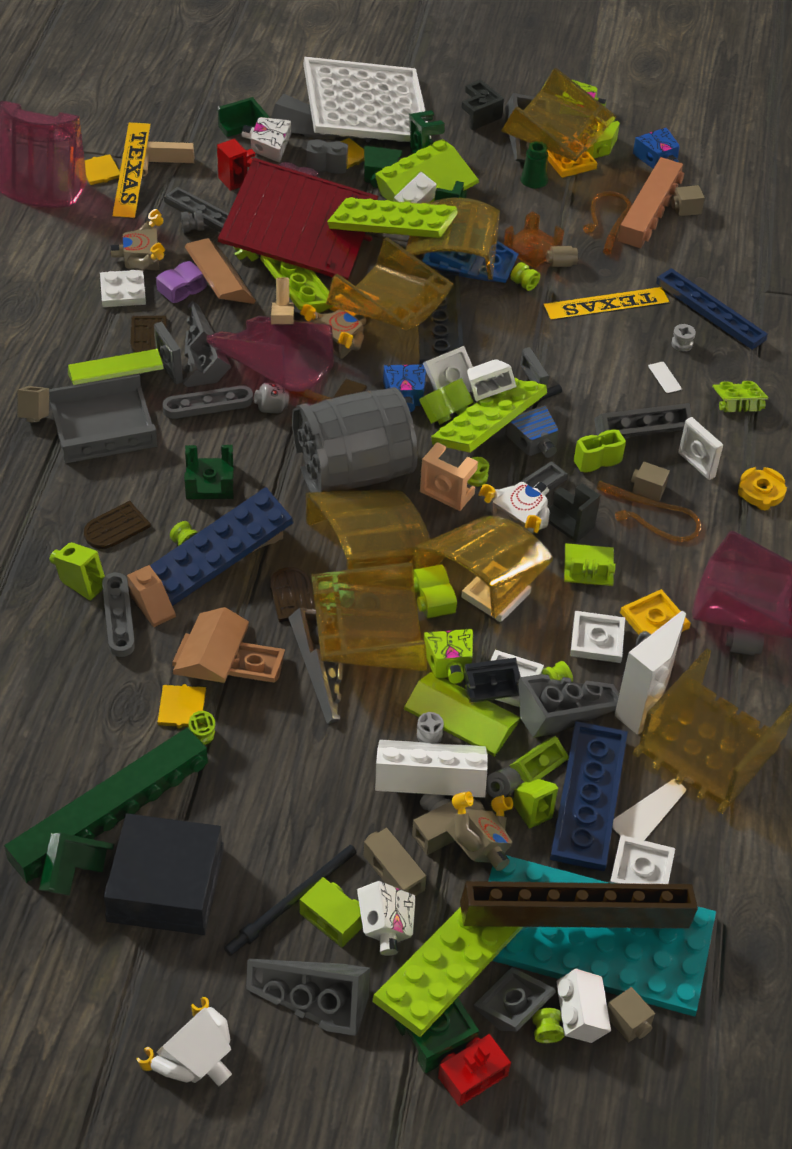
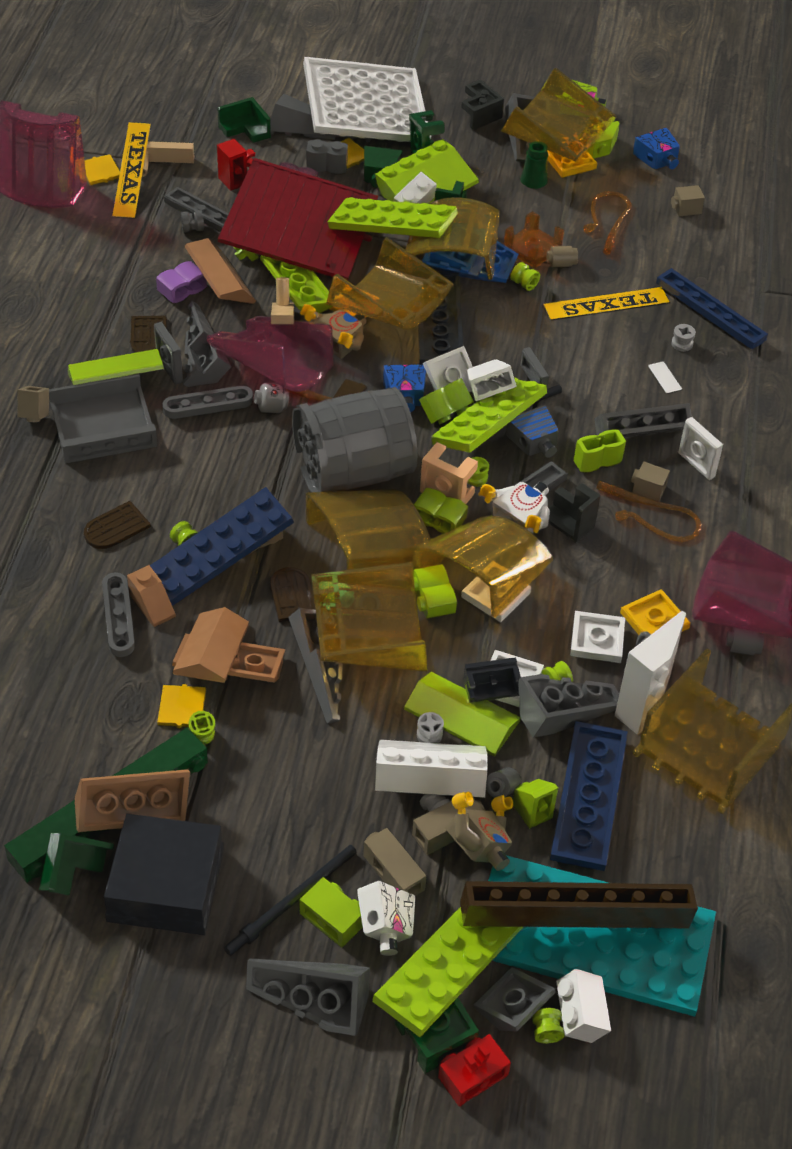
lime torso [49,542,105,601] -> none
white plate [100,270,146,307] -> none
dark tan torso [111,209,165,271] -> none
white torso [137,997,232,1087] -> none
dark green panel [184,445,234,499] -> none
white torso [242,117,291,162] -> none
lime torso [424,629,473,683] -> none
lime slope [509,736,569,783] -> none
lime hinge [564,543,615,586] -> none
dark tan brick [607,987,655,1043] -> none
white plate [610,835,675,884] -> none
white sticker [612,779,686,840] -> none
nougat brick [618,157,684,248] -> none
lime hinge [712,381,768,412] -> none
yellow plate [738,467,787,511] -> none
none -> medium nougat slope [75,770,190,832]
none -> lime brick [411,488,468,536]

